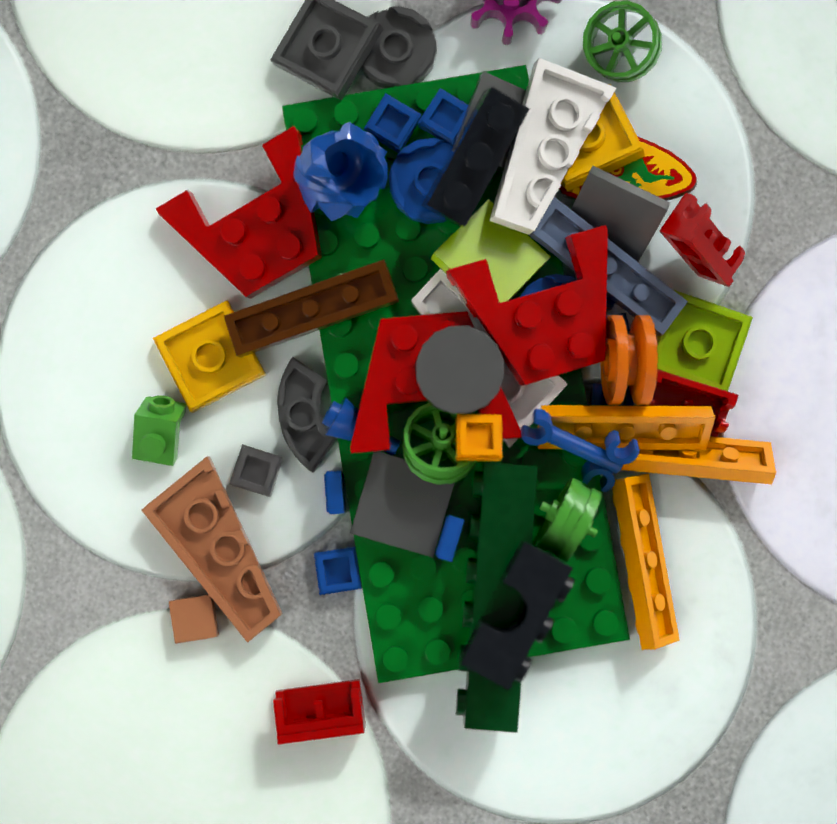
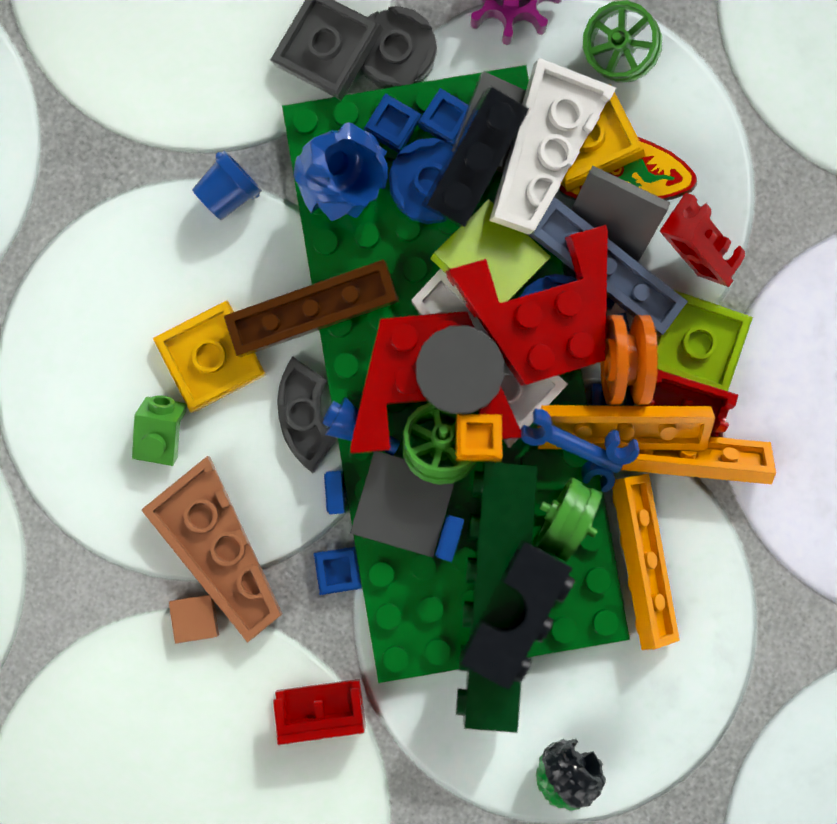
red wing [155,126,322,299] -> none
flat silver tile [229,444,284,497] -> none
none -> blue piece [192,150,262,220]
none -> black piece [536,739,606,812]

